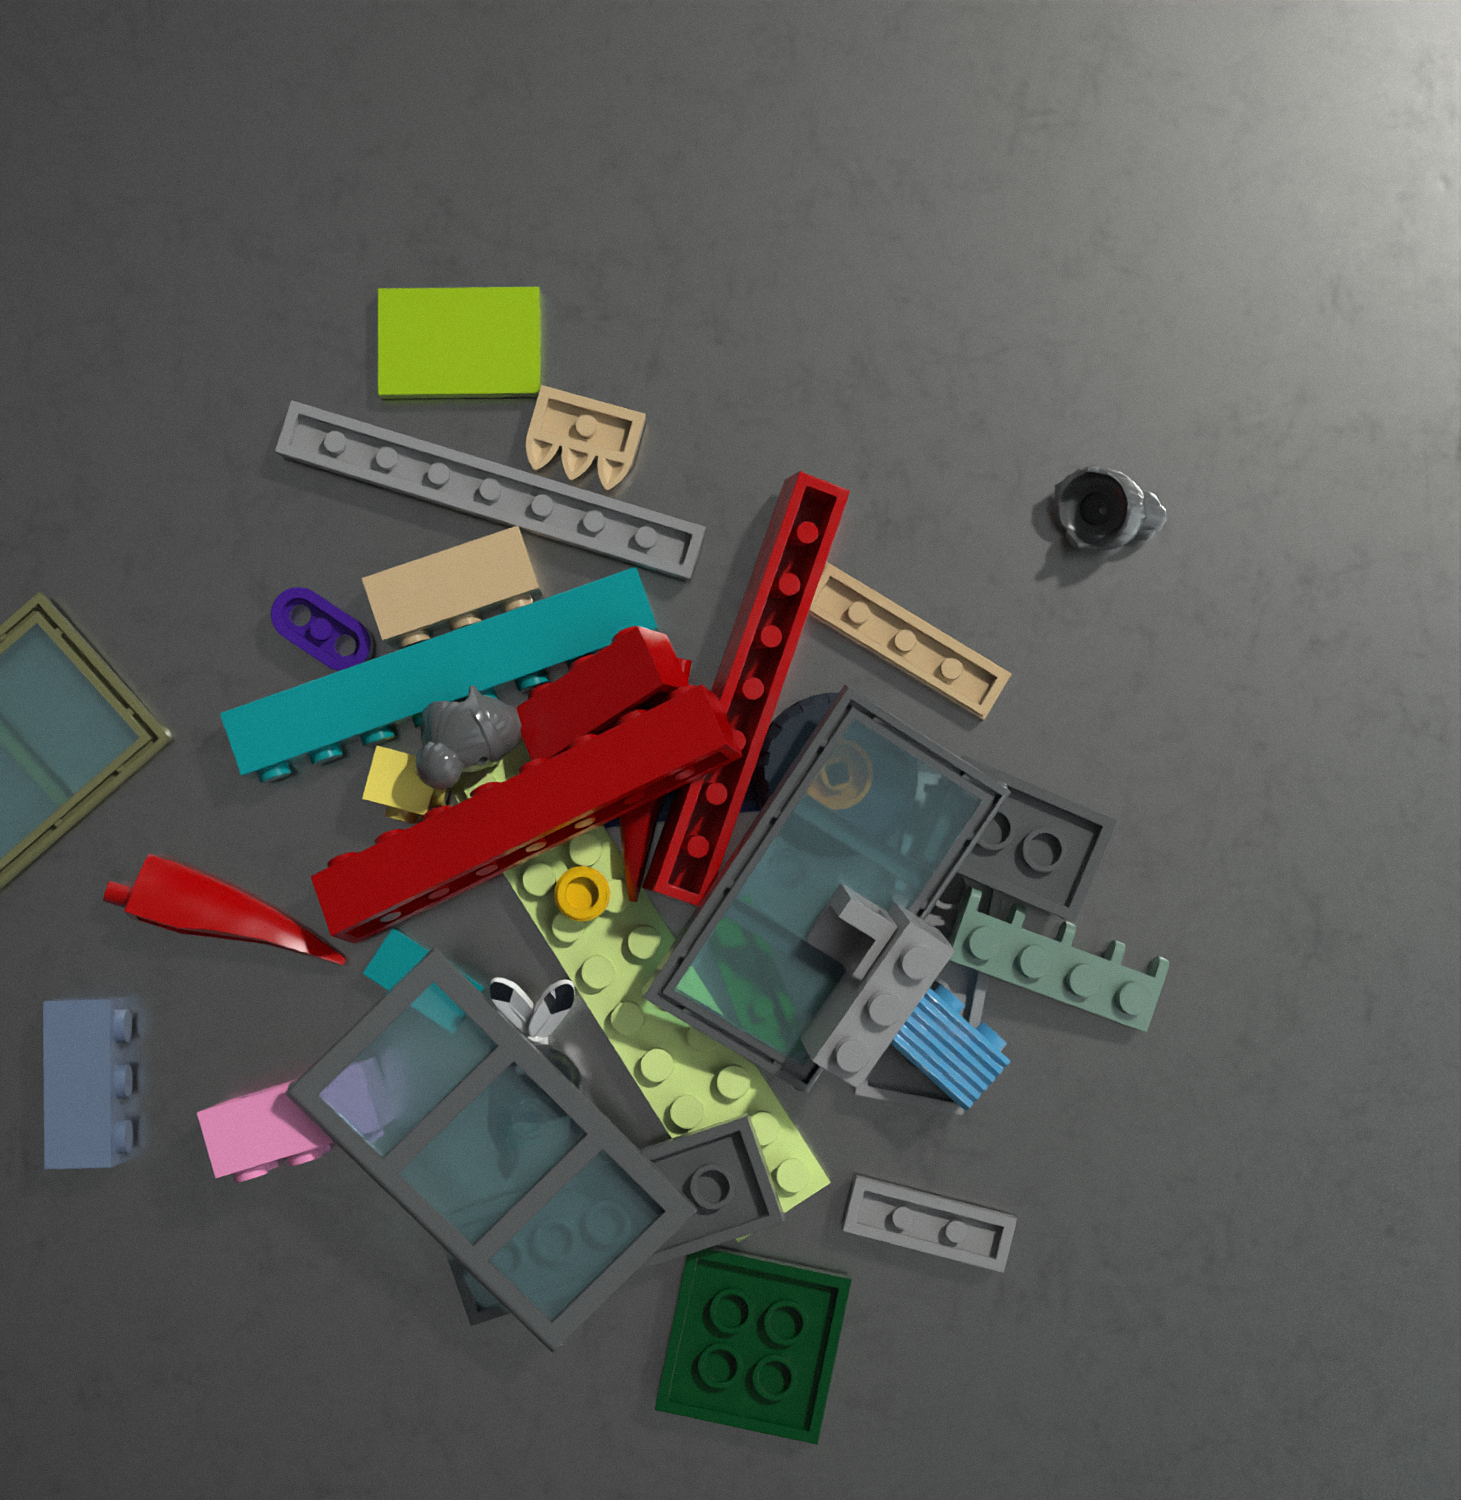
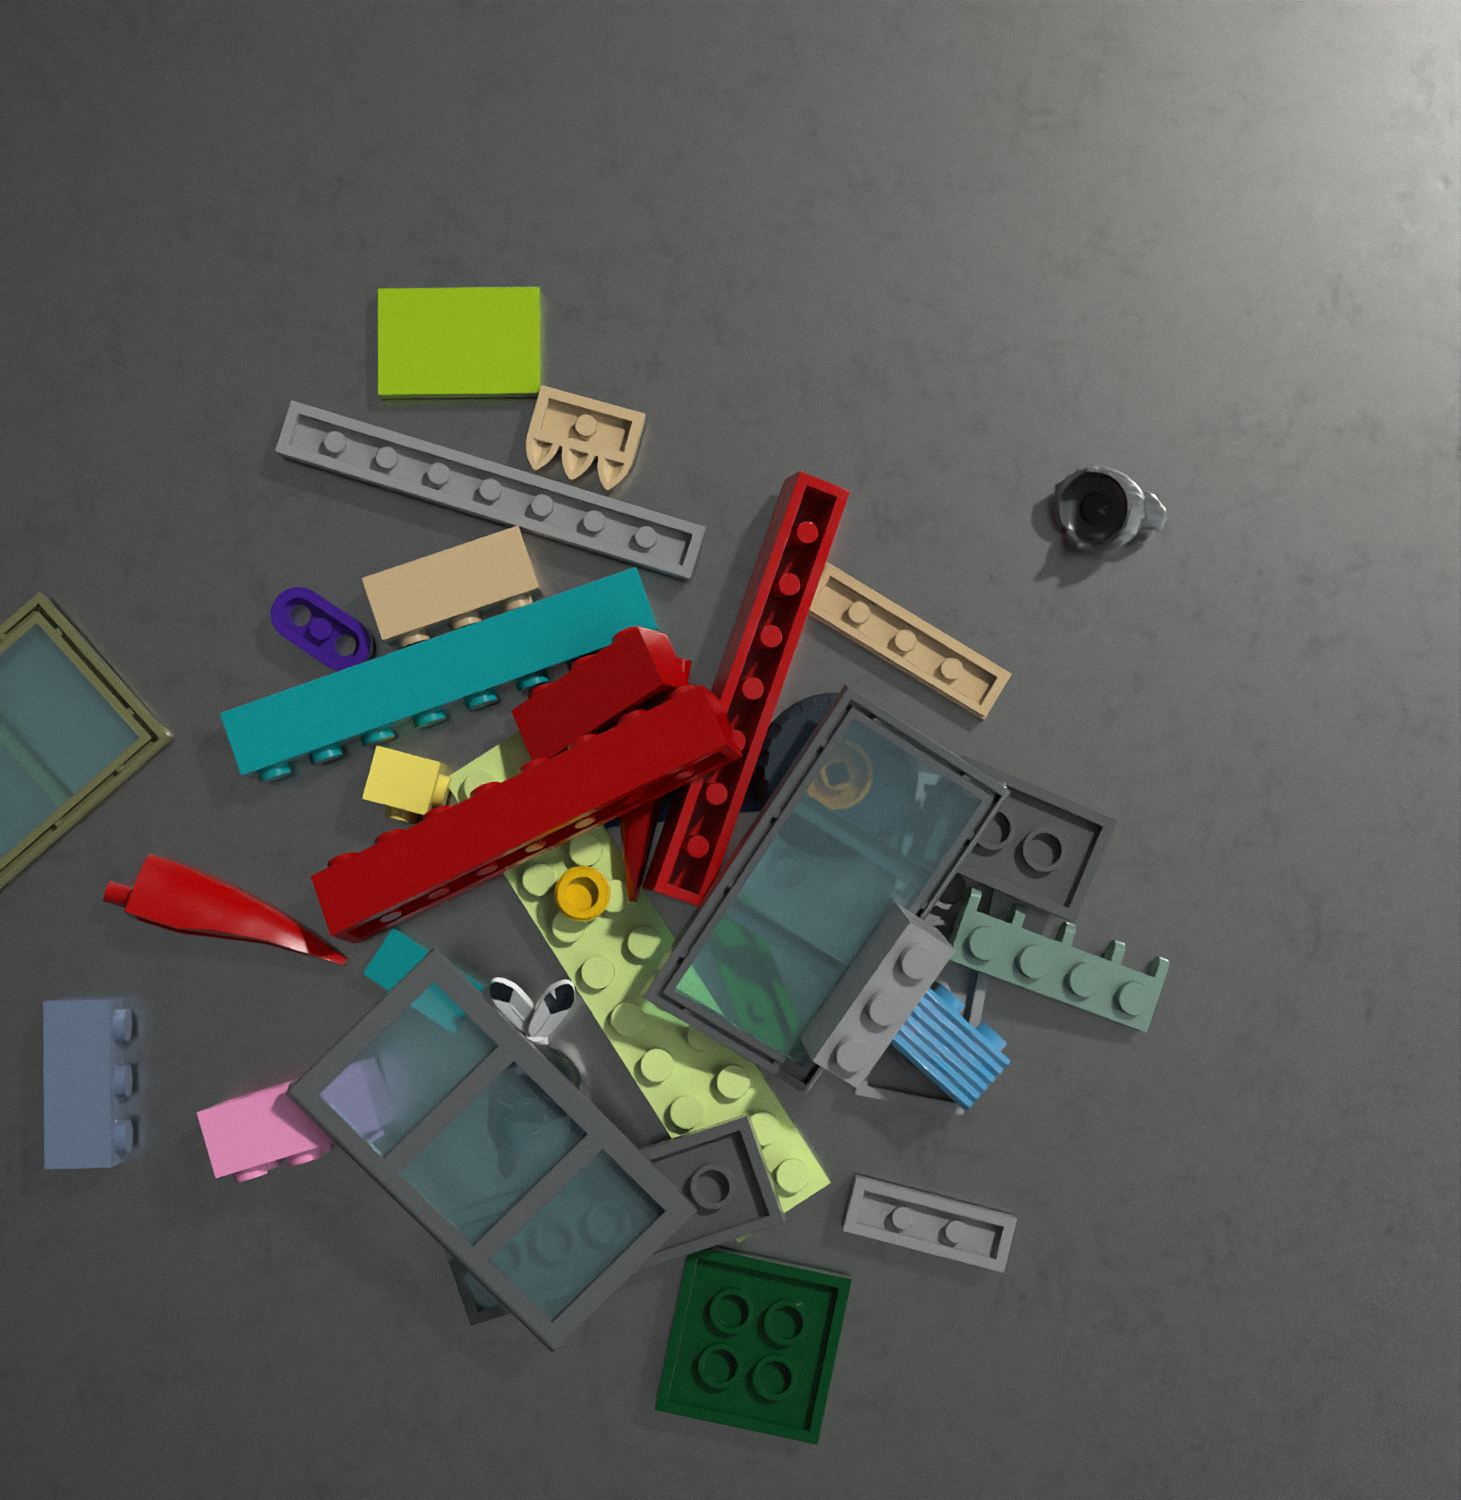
dark grey piece [414,685,522,789] -> none
light grey panel [806,883,898,982] -> none

